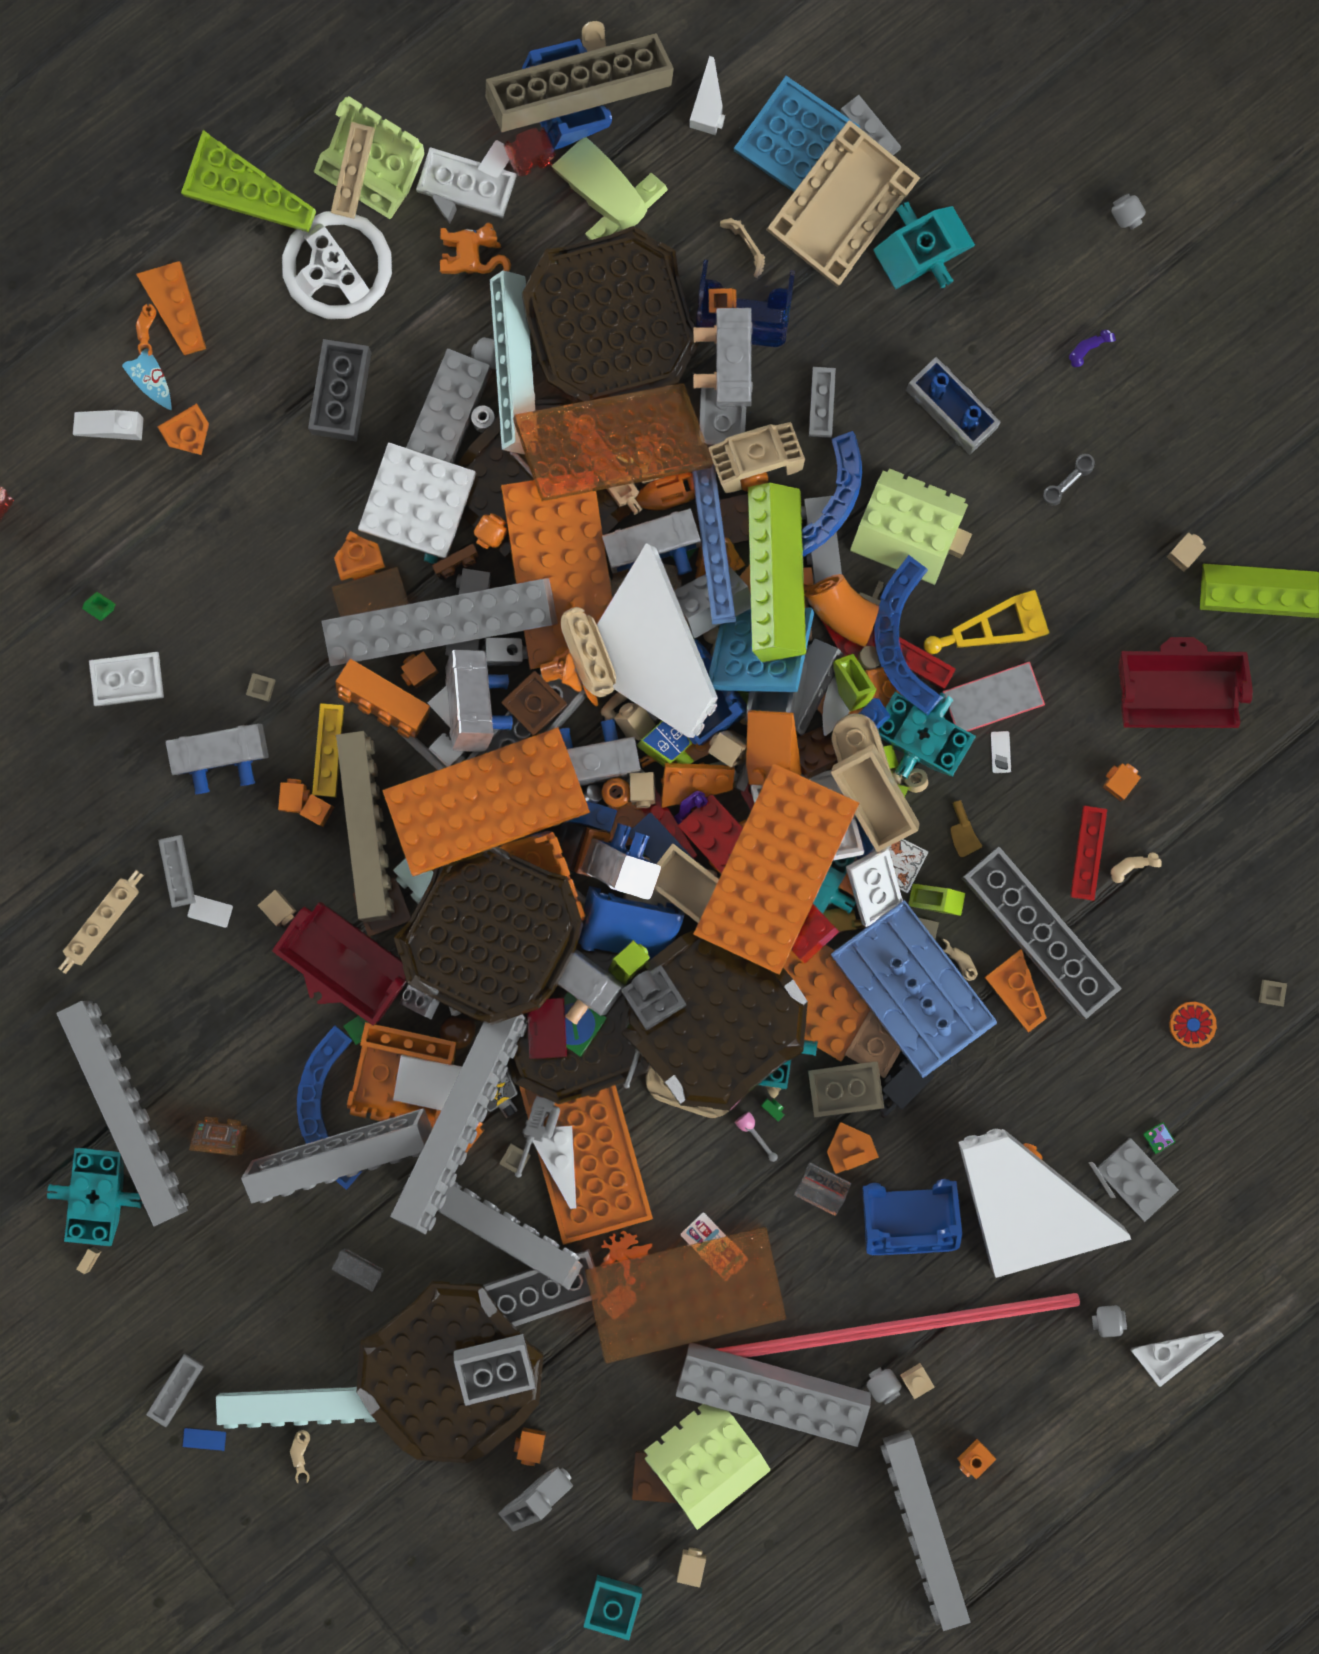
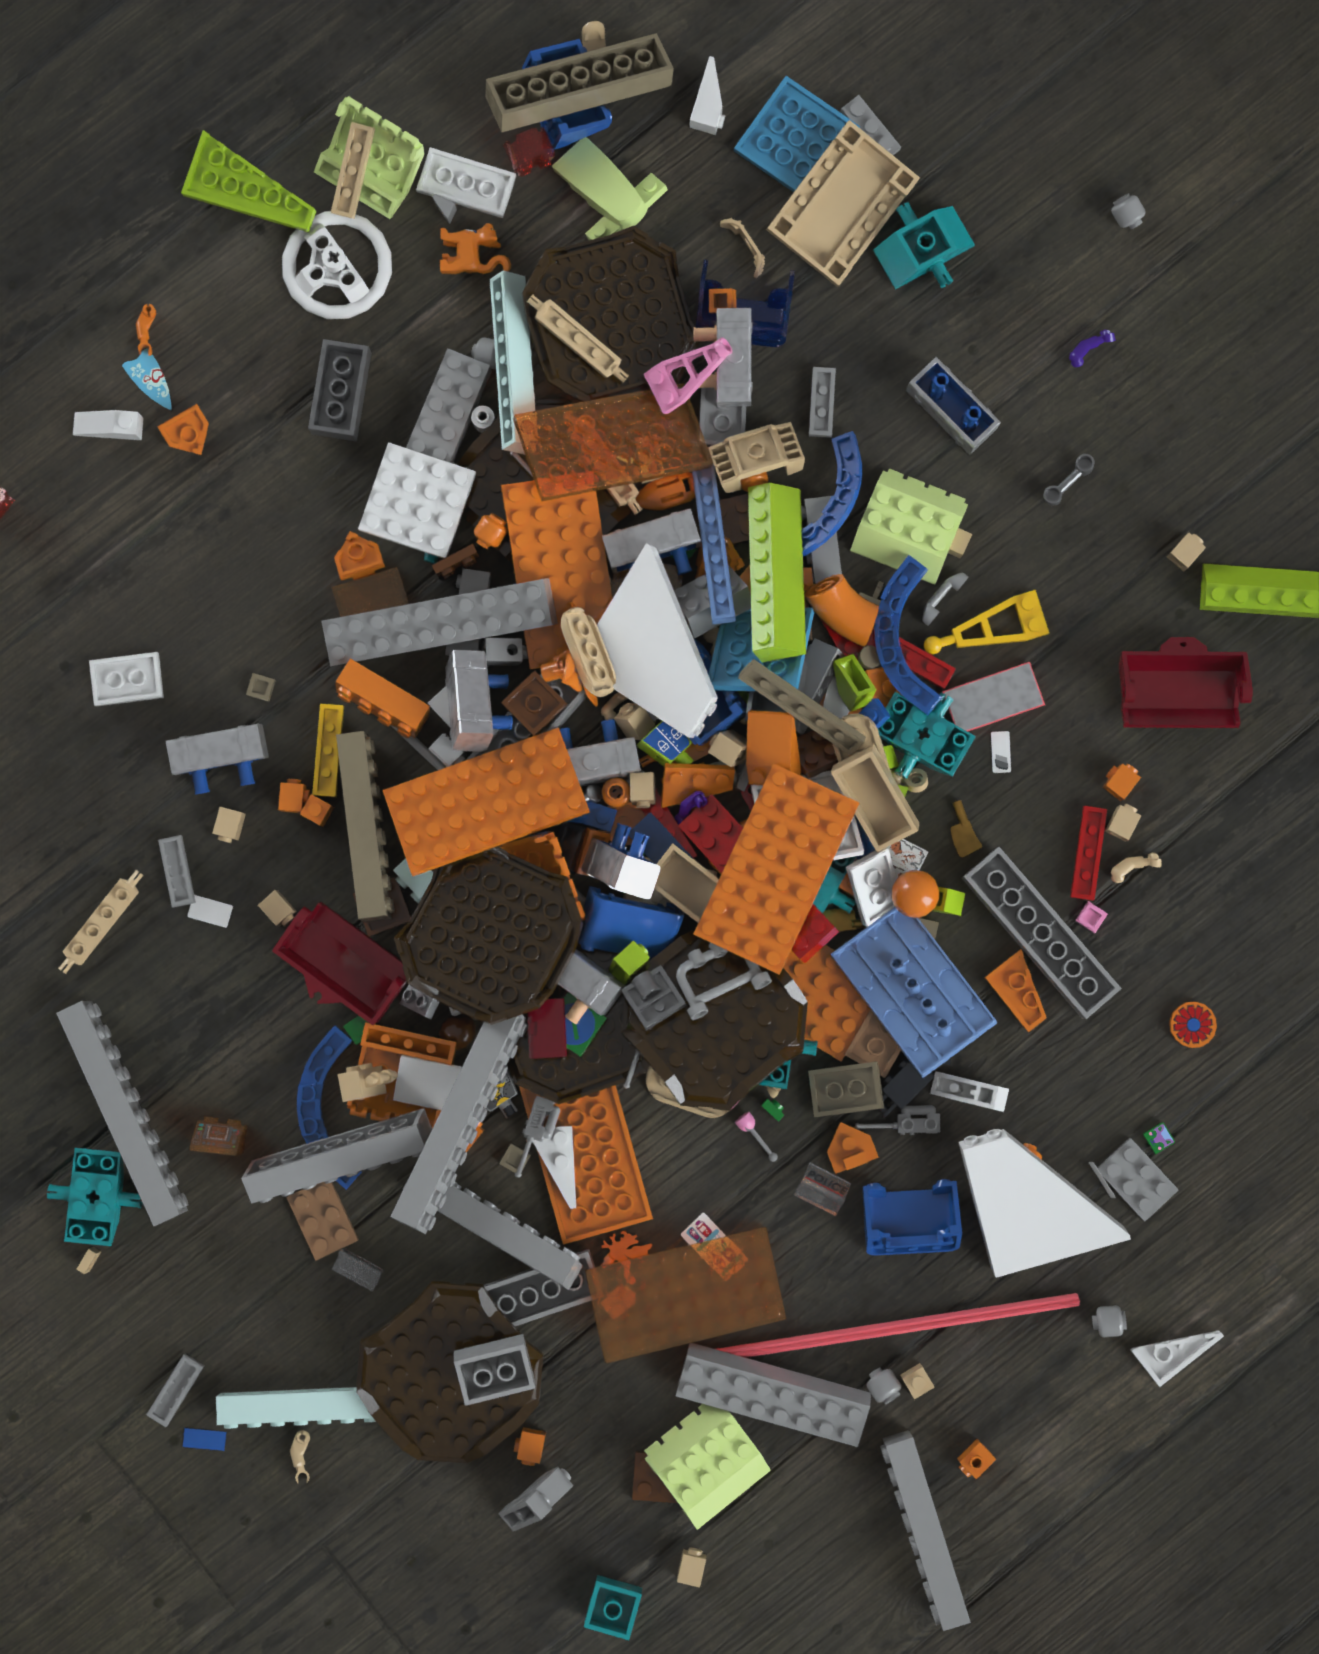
green plate [82,592,116,621] -> none
orange wing [136,261,206,355] -> none
orange brick [401,651,438,688] -> none
white sticker [478,140,515,179] -> none
tan arm [941,939,978,981] -> none
dark tan tile [1259,980,1287,1007] -> none
none -> tan brick [213,807,246,843]
none -> medium nougat plate [287,1182,359,1261]
none -> tan brick [338,1063,398,1102]
none -> tan plate [527,294,629,383]
none -> bright pink plate [644,337,732,414]
none -> light grey bar [676,943,772,1020]
none -> dark tan plate [738,659,866,755]
none -> light grey piece [855,1105,940,1135]
none -> orange piece [891,870,939,918]
none -> light grey bar [922,573,969,626]
none -> white slope [930,1071,1009,1112]
none -> bright pink tile [1075,901,1108,933]
none -> tan brick [1105,804,1141,842]

